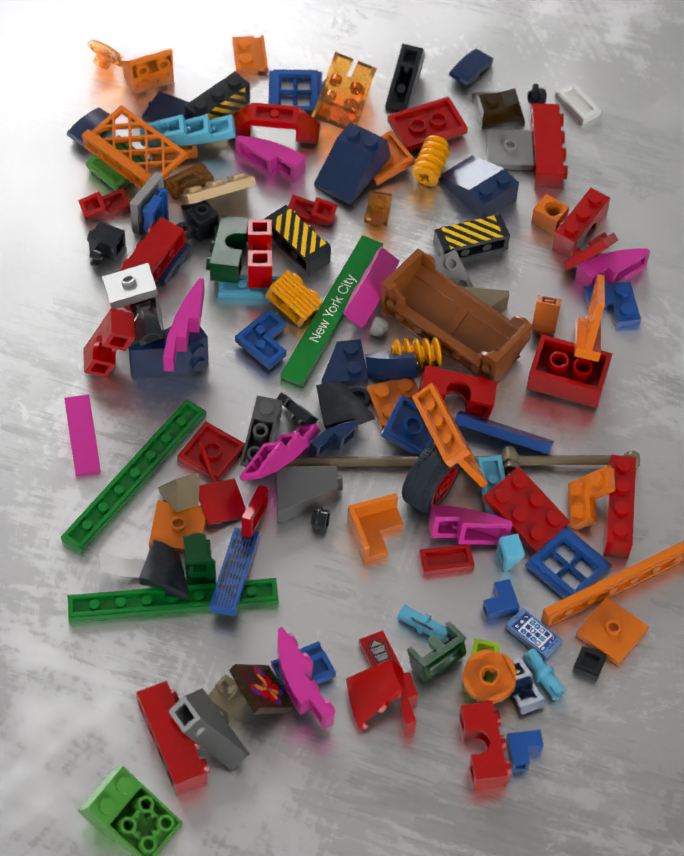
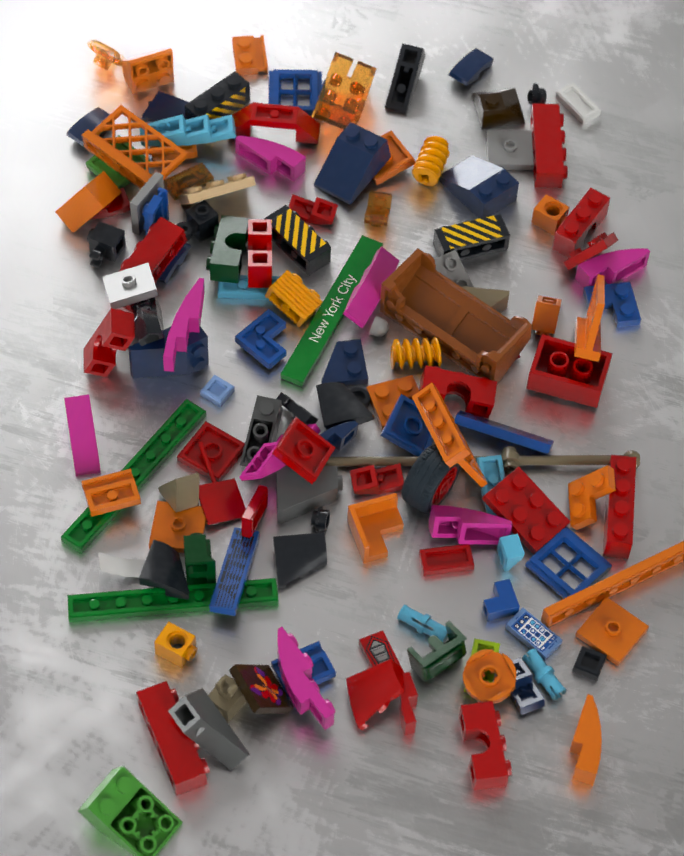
dark blue slope [365,351,417,380] -> none
red plate [387,96,468,152] -> none
blue piece [506,730,544,771] -> none
none -> orange panel [55,171,121,233]
none -> orange plate [81,469,141,517]
none -> light orange brick [154,621,198,668]
none -> light blue tile [200,375,235,408]
none -> red tile [272,417,336,484]
none -> black slope [273,532,327,590]
none -> red slope [350,463,404,495]
none -> orange slope [569,694,602,786]

